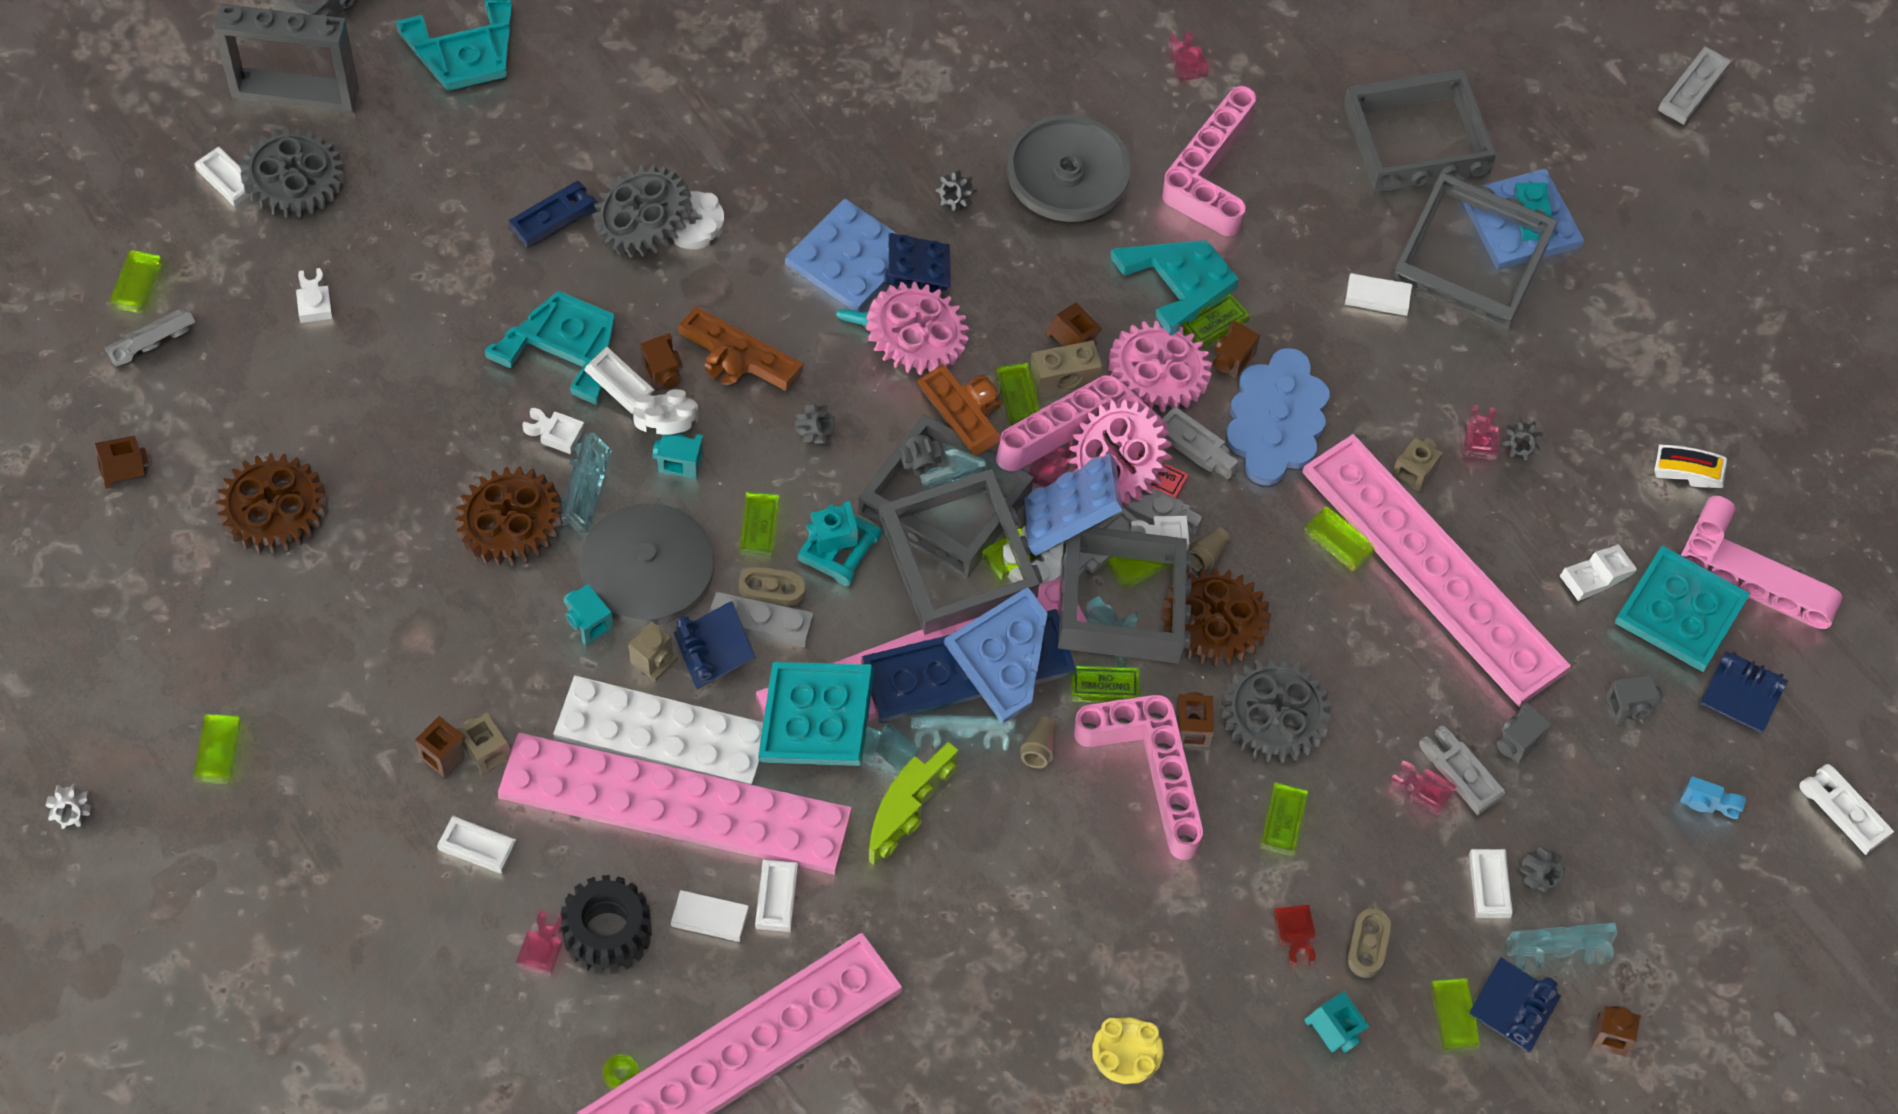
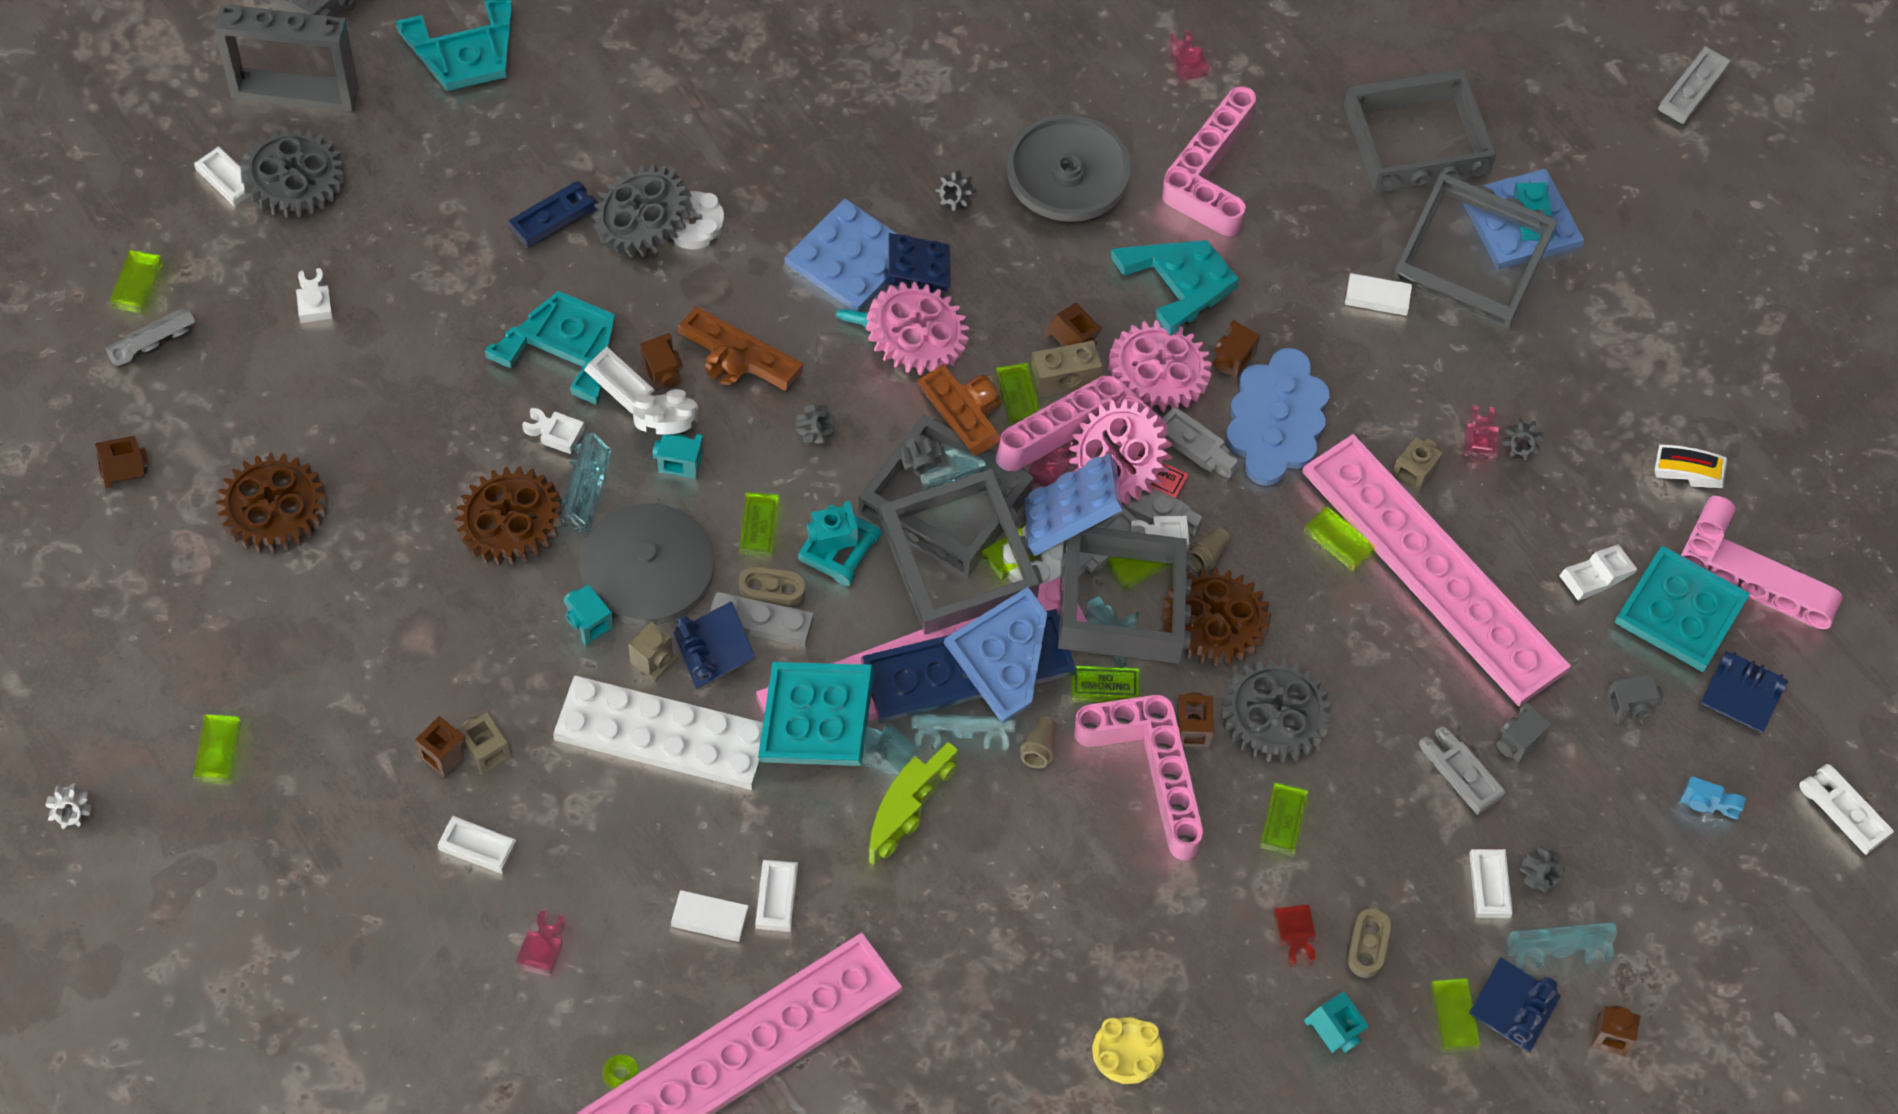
bright pink plate [498,733,852,875] -> none
black tyre [560,875,652,974] -> none
clear neon green tile [1180,294,1250,350] -> none
clear pink plate [1390,761,1456,817] -> none

